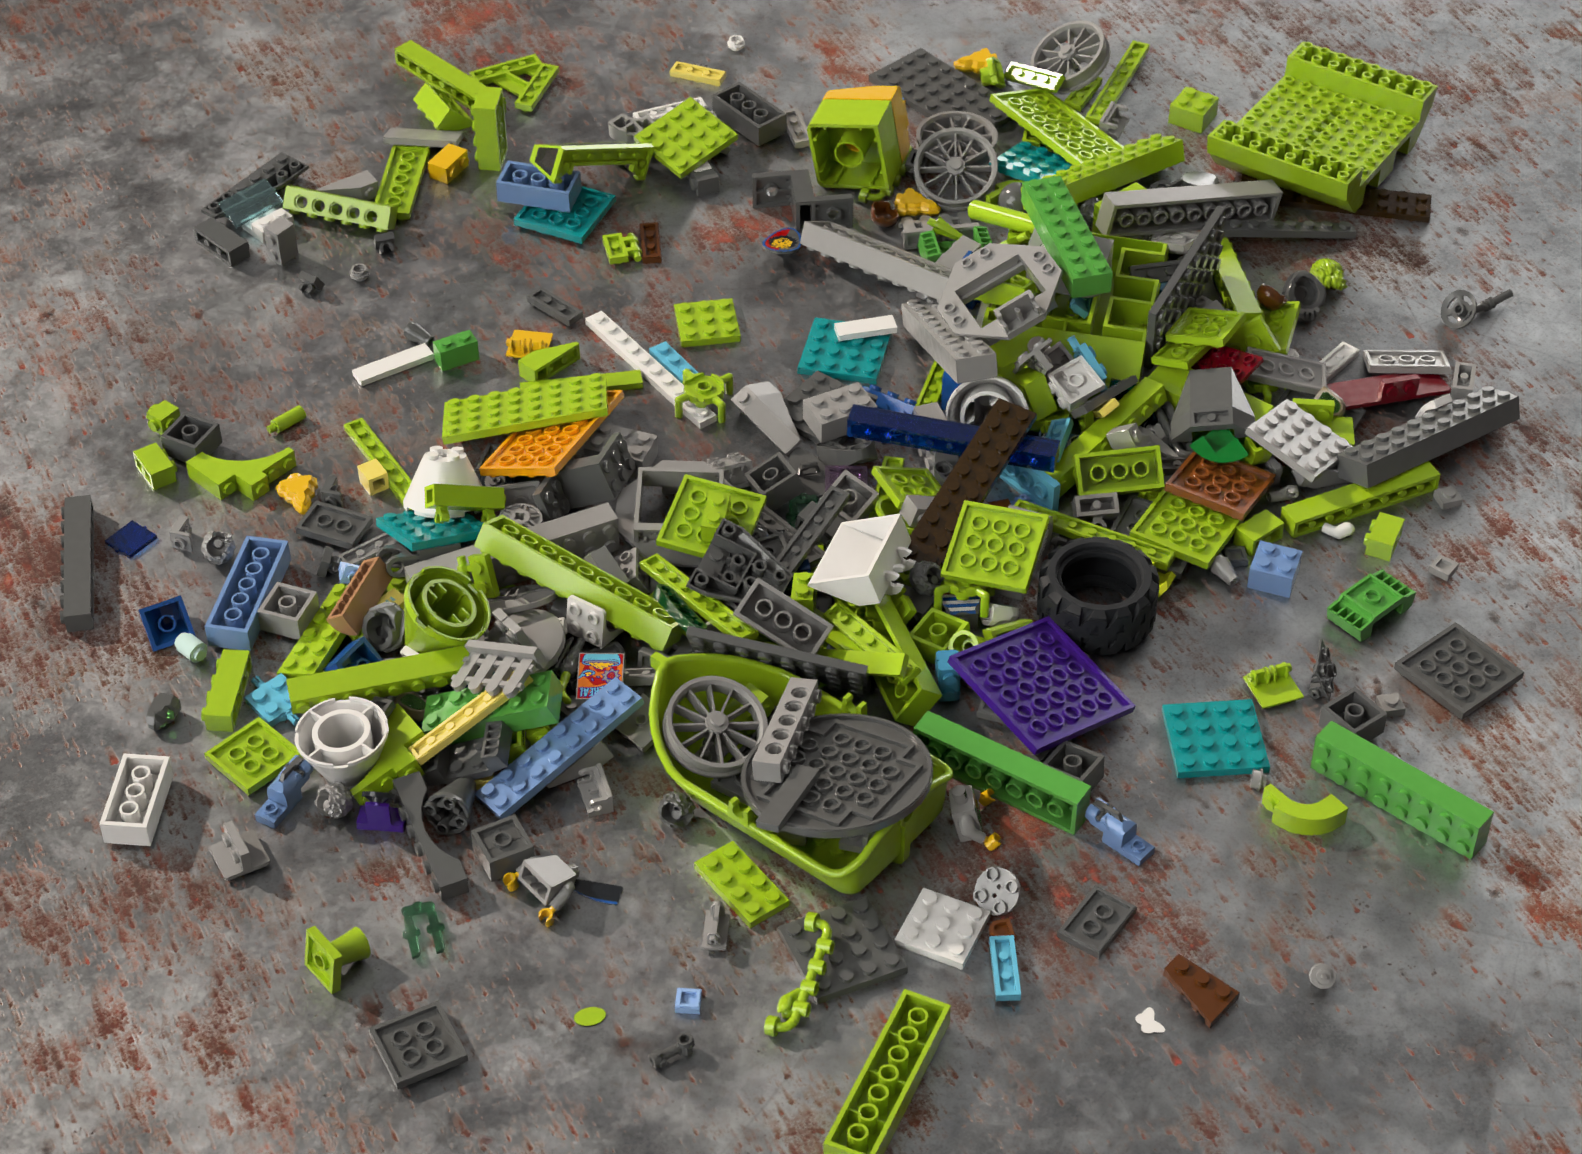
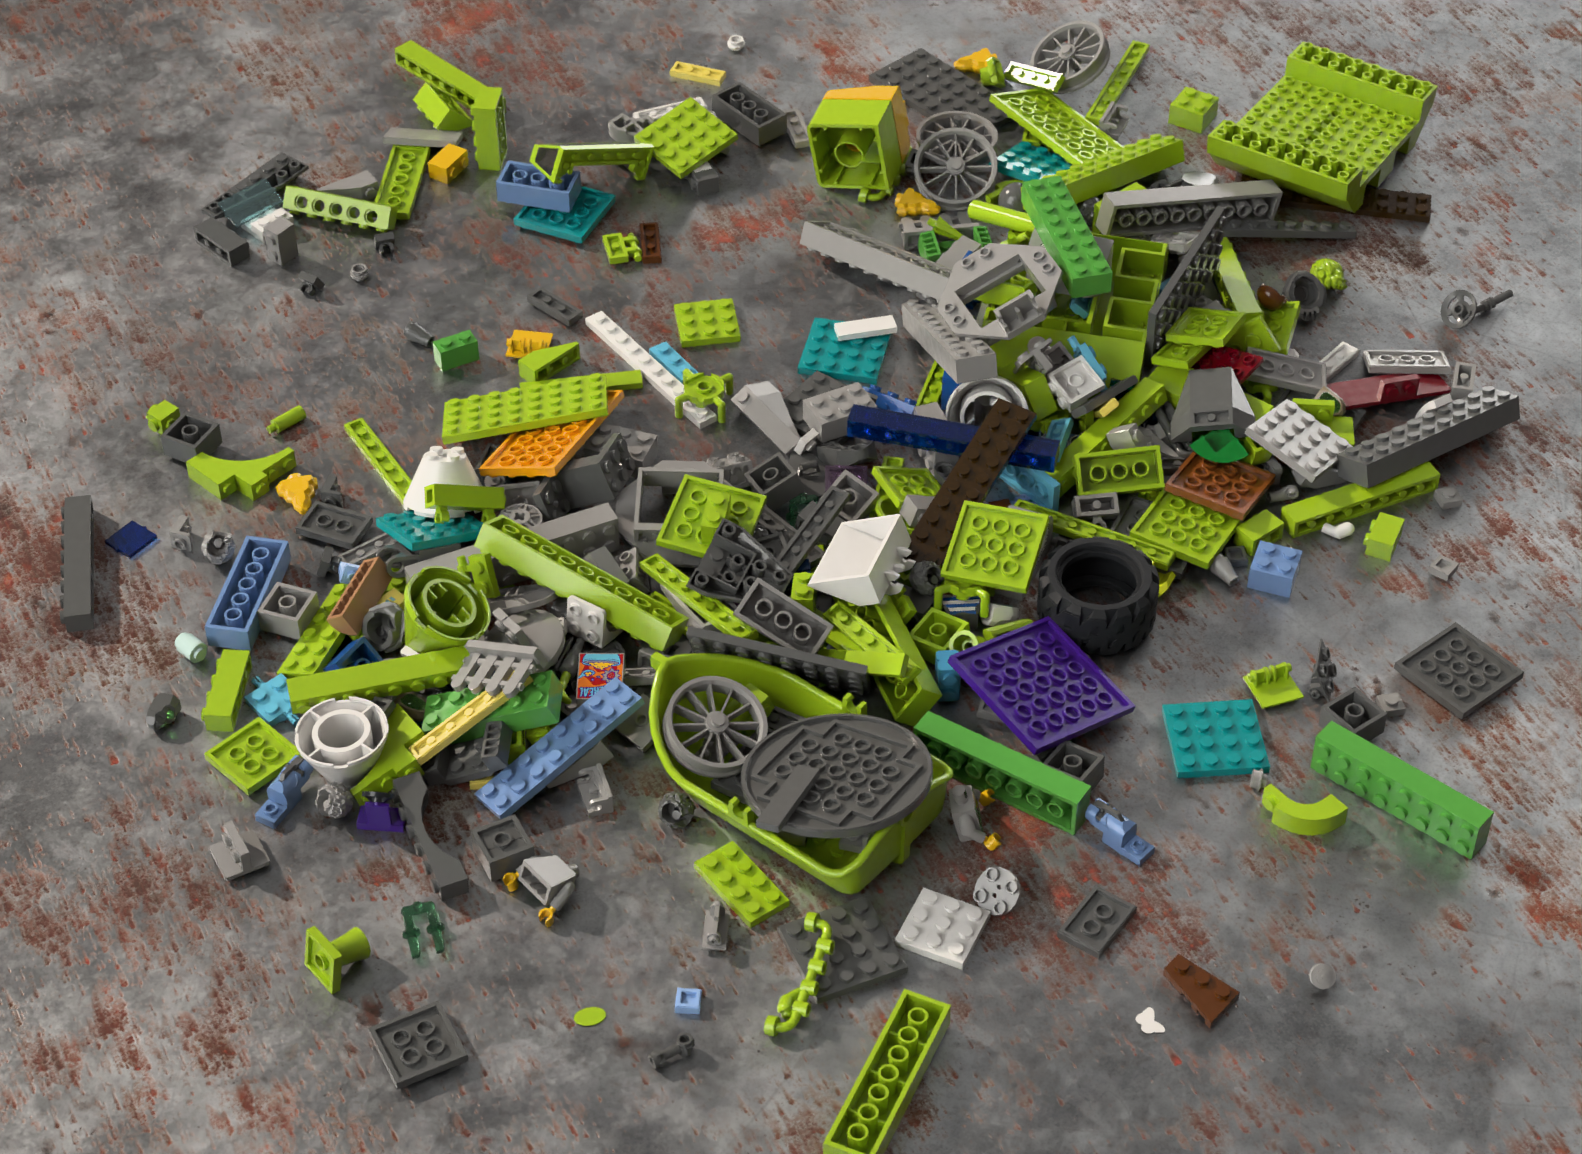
white brick [99,753,174,846] -> none
lime brick [133,442,178,490] -> none
blue slope [138,595,196,652] -> none
white tile [352,343,434,387] -> none
light yellow brick [357,459,389,496] -> none
dark grey cone [423,776,476,835] -> none
lime plate [469,54,559,112] -> none
black sticker [574,879,623,905] -> none
dark green beam [653,584,707,632] -> none
dark grey bracket [752,169,853,233] -> none
light grey brick [752,677,822,783] -> none
shield [762,228,802,255] -> none
reddish brown hair [870,201,899,228] -> none
dark orange tile [989,918,1016,942] -> none
medium azure plate [989,935,1021,1001] -> none
lime plate [1064,77,1103,112] -> none
dark grey plate [1128,259,1183,284] -> none
bright green plate [1327,569,1416,642] -> none
none -> white plate [794,428,819,455]

